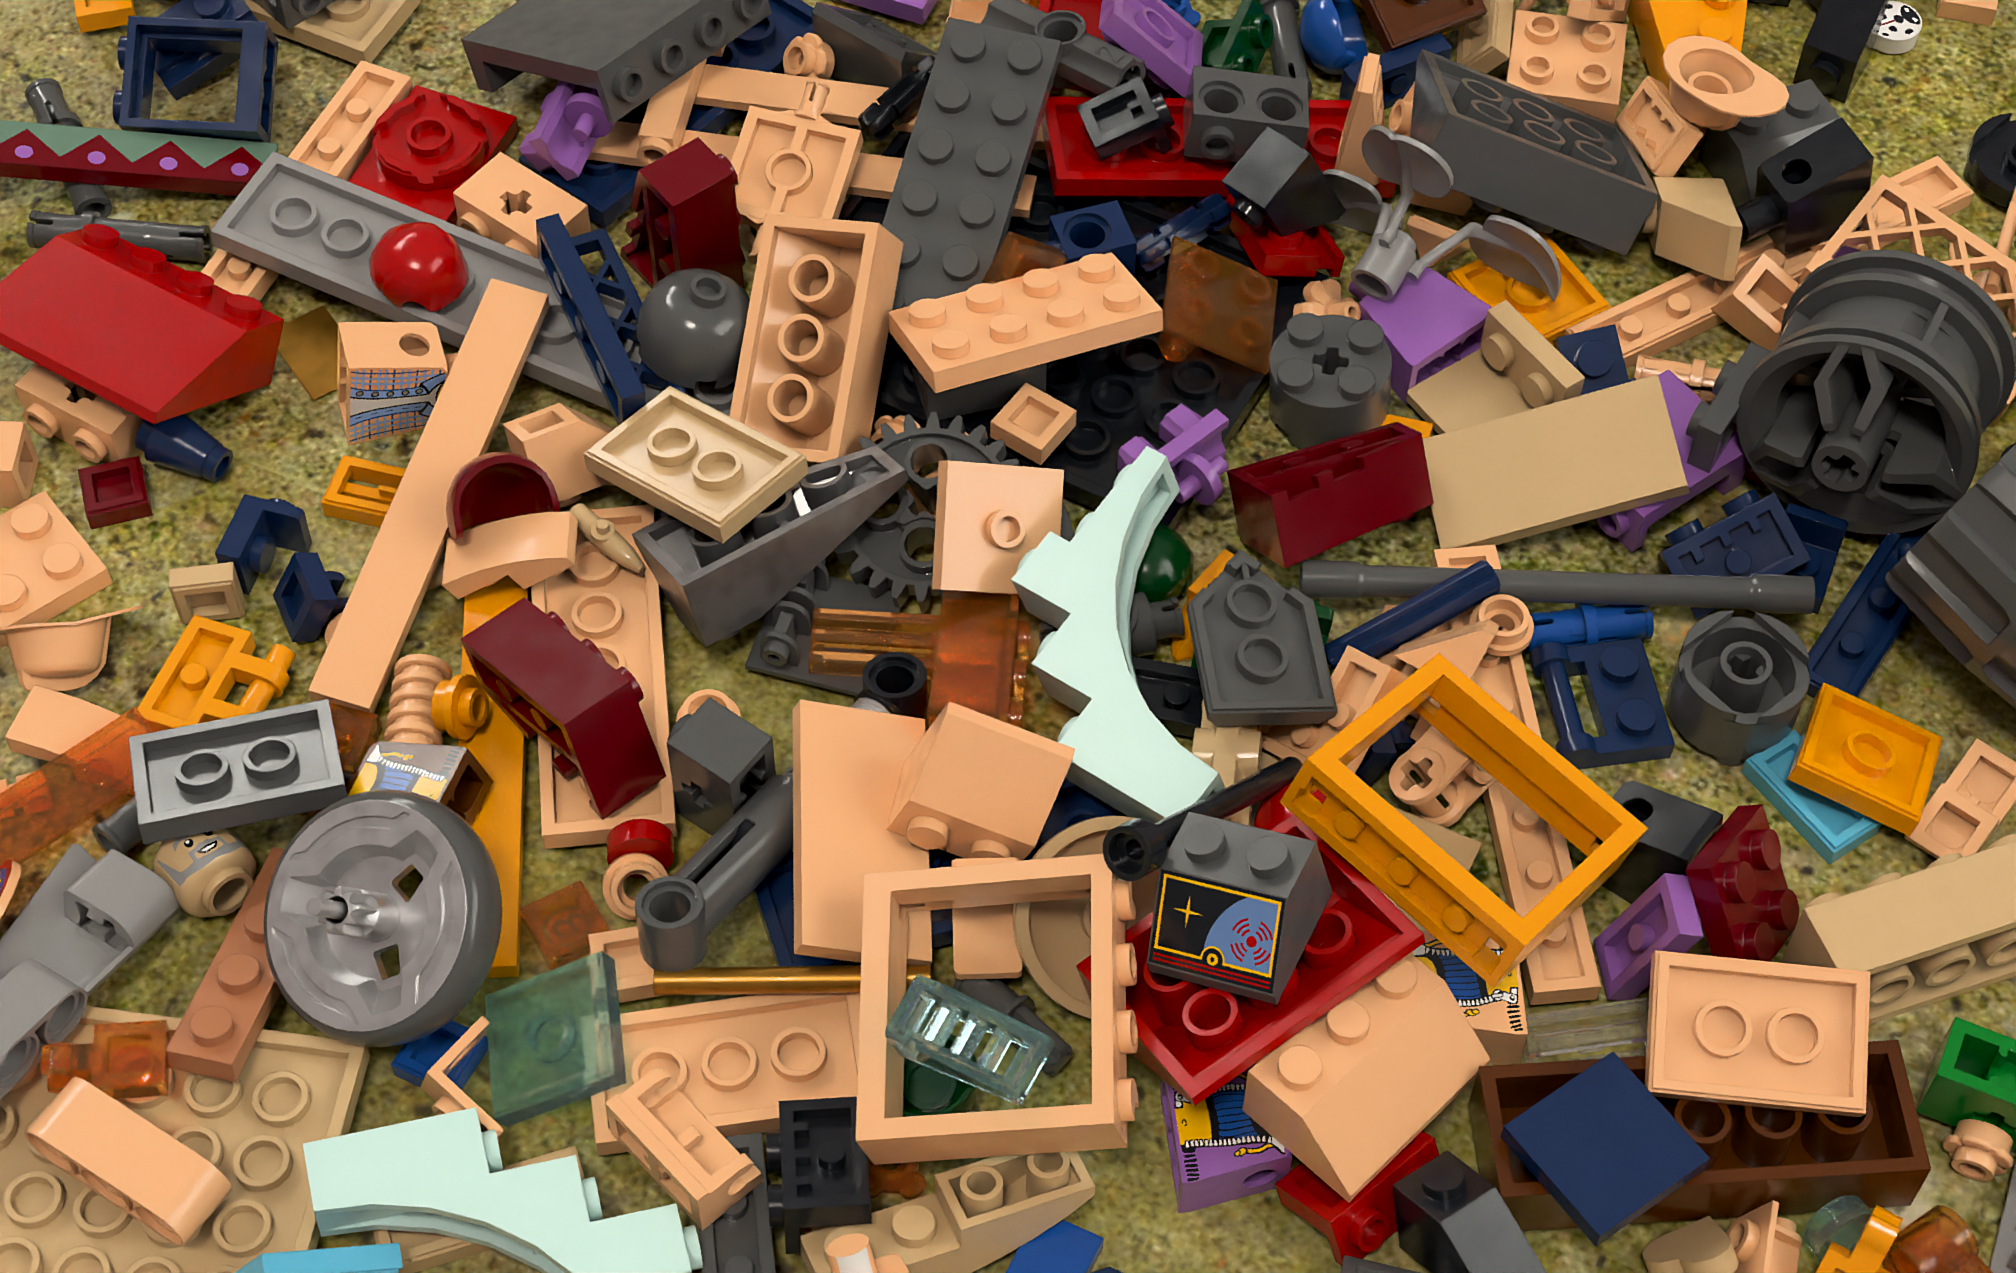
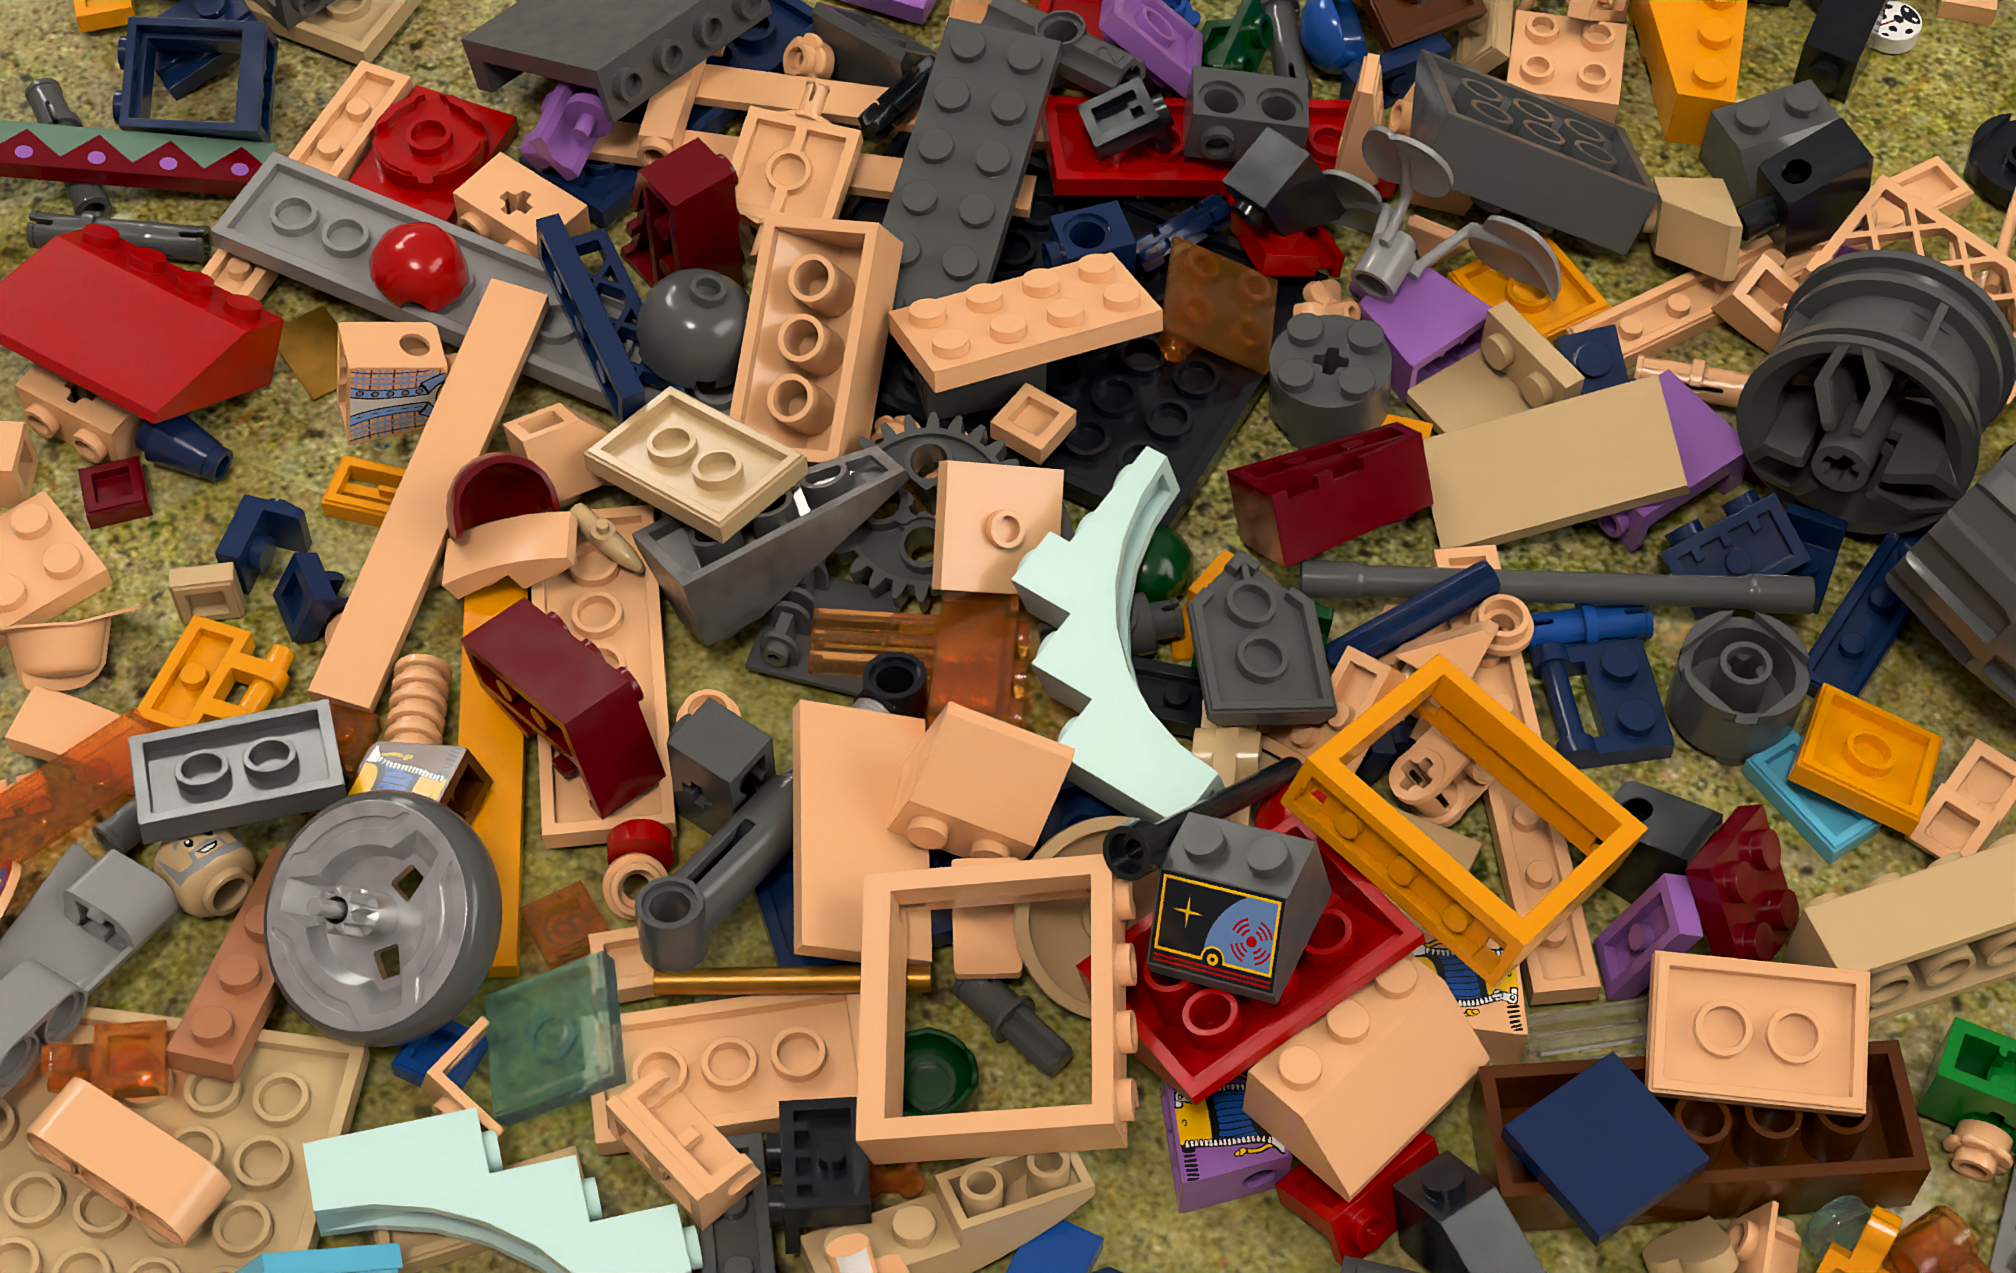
light orange plate [431,674,489,740] -> none
clear light blue slope [885,974,1055,1106] -> none
clear orange plate [981,231,1067,284] -> none
medium lavender hips [1117,403,1229,506] -> none
light nougat plate [1615,76,1703,177] -> none
light nougat piece [1662,35,1789,131] -> none
dark grey plate [1686,342,1771,473] -> none

